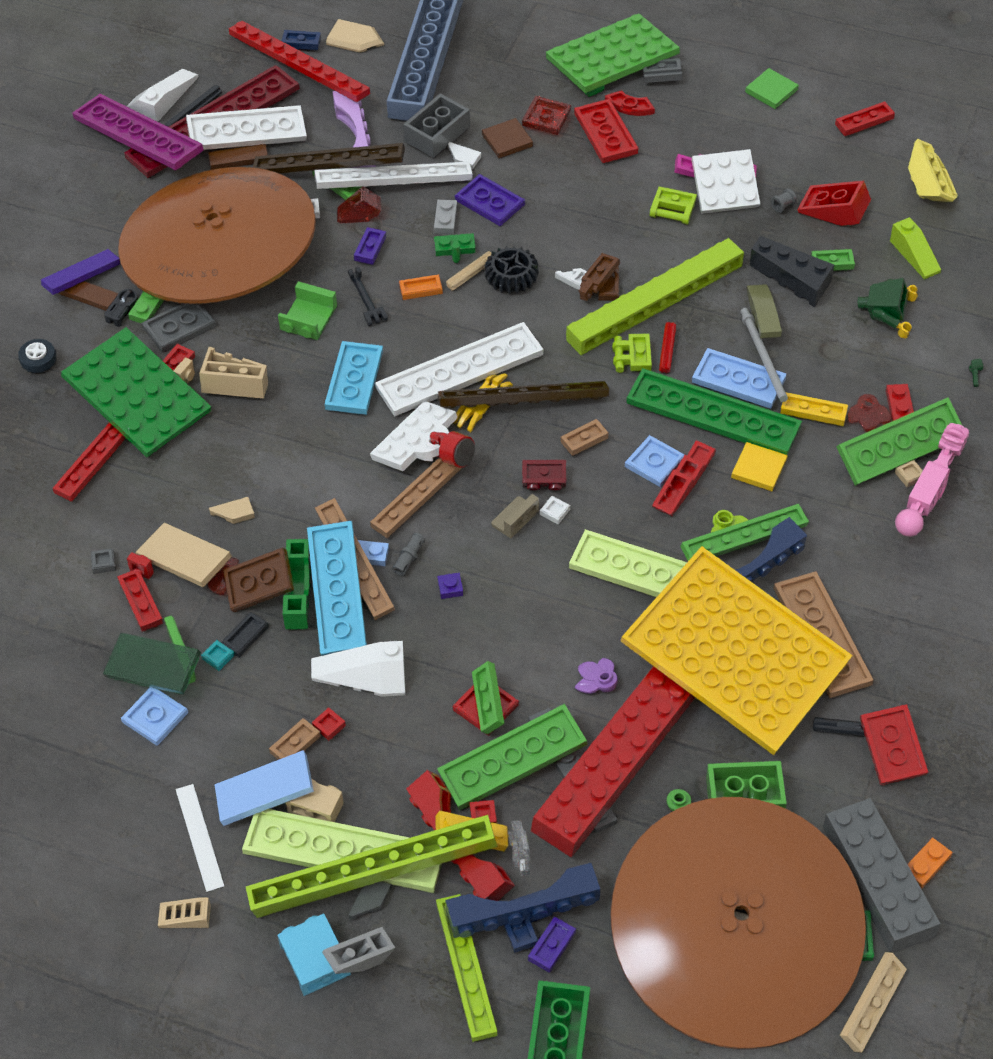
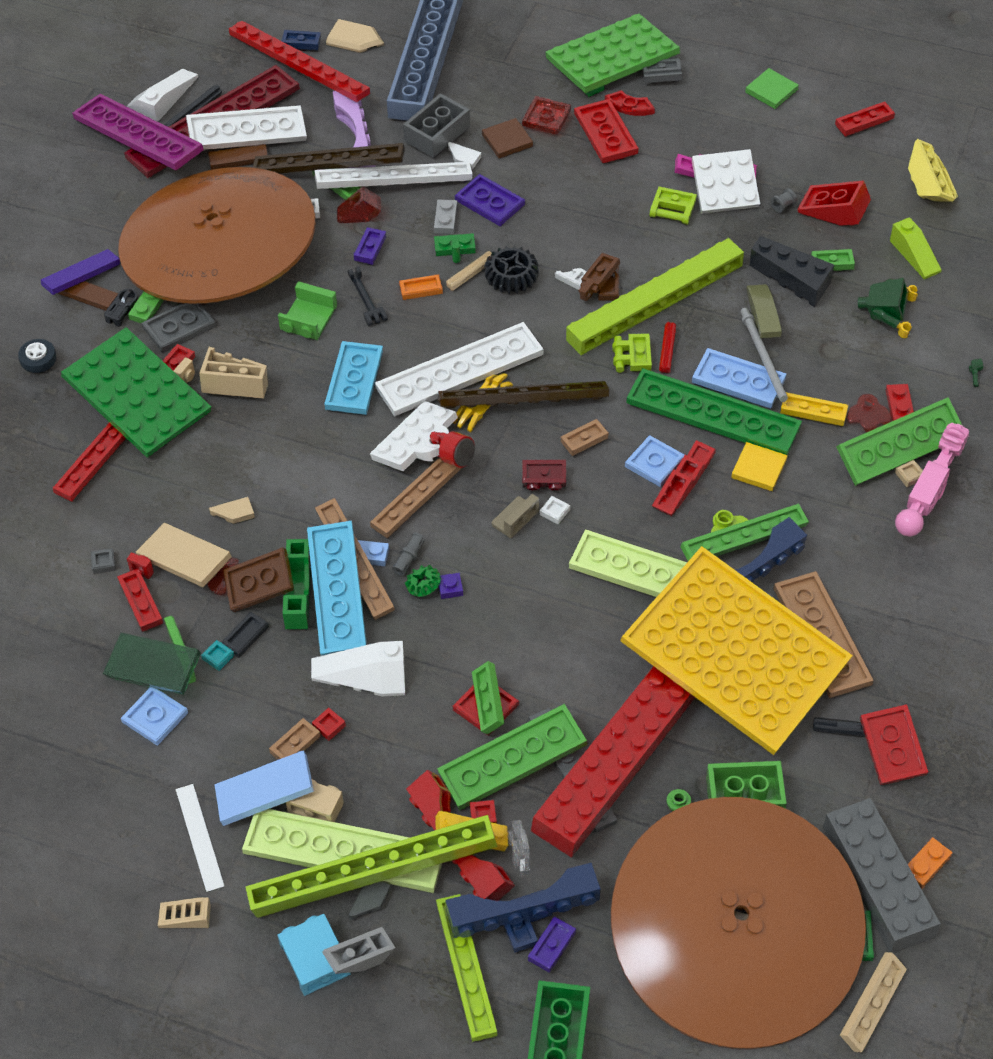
medium lavender plate [575,658,618,694] -> none
none -> green gear [405,565,441,597]

